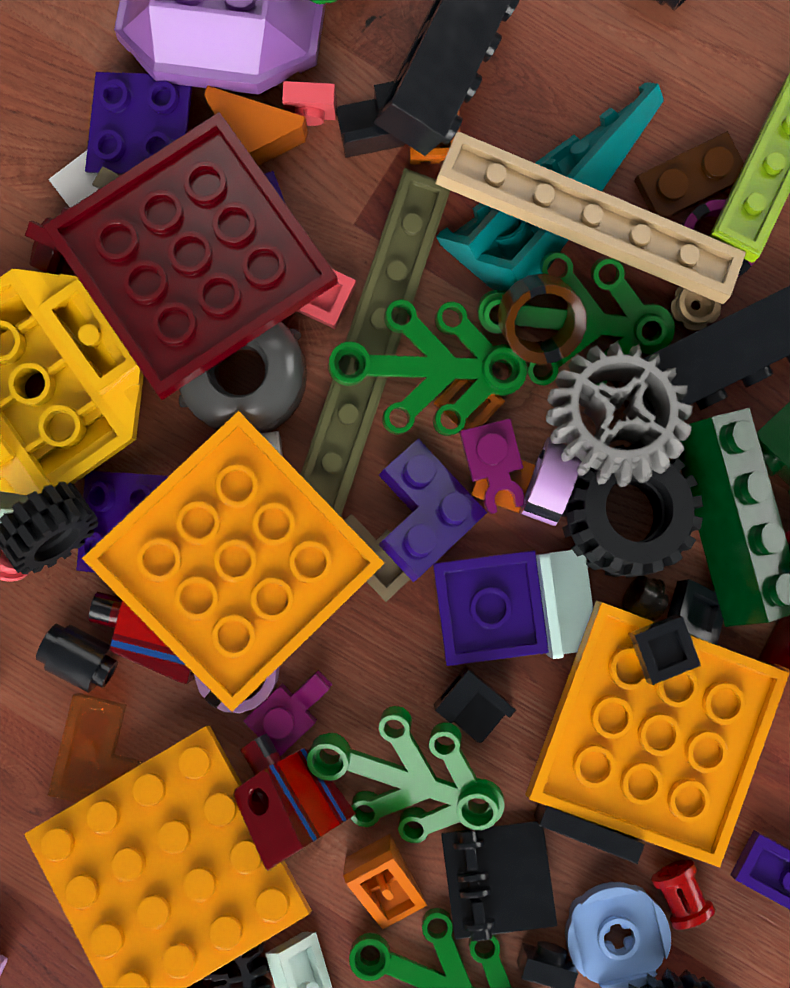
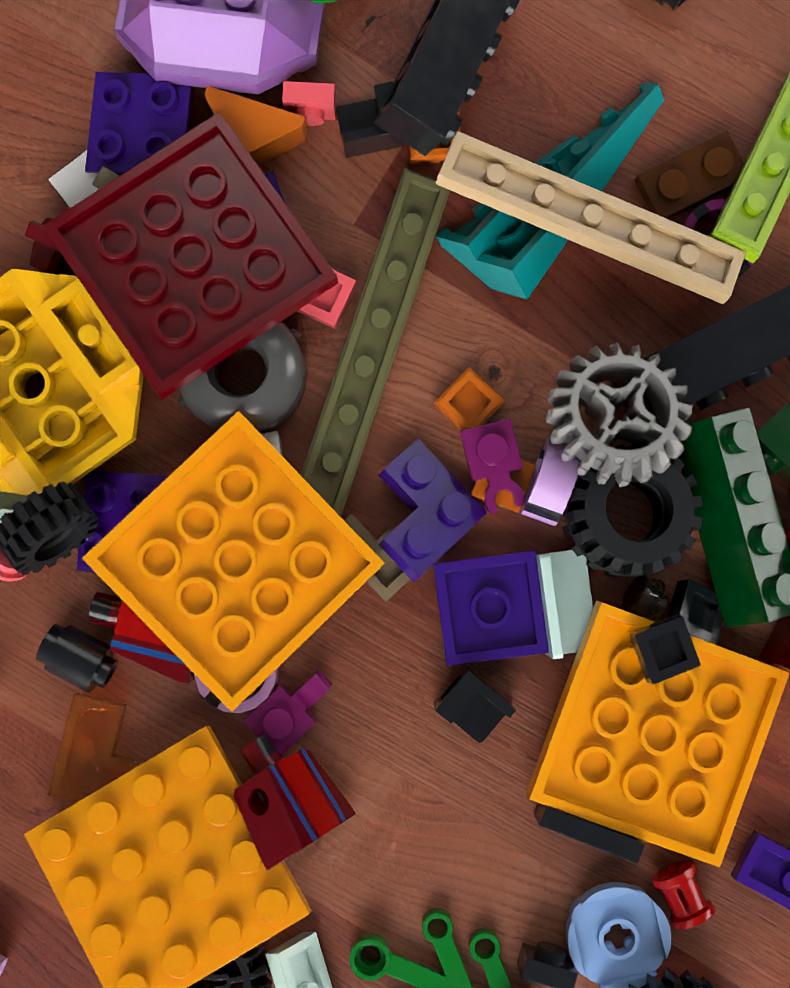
green plant [307,706,505,843] -> none
green plant [328,299,527,436] -> none
orange slope [343,834,427,930] -> none
black hinge [441,821,558,941] -> none
green plant [477,251,675,386] -> none
reddish brown piece [498,273,587,365] -> none
tan plate [671,286,721,331] -> none

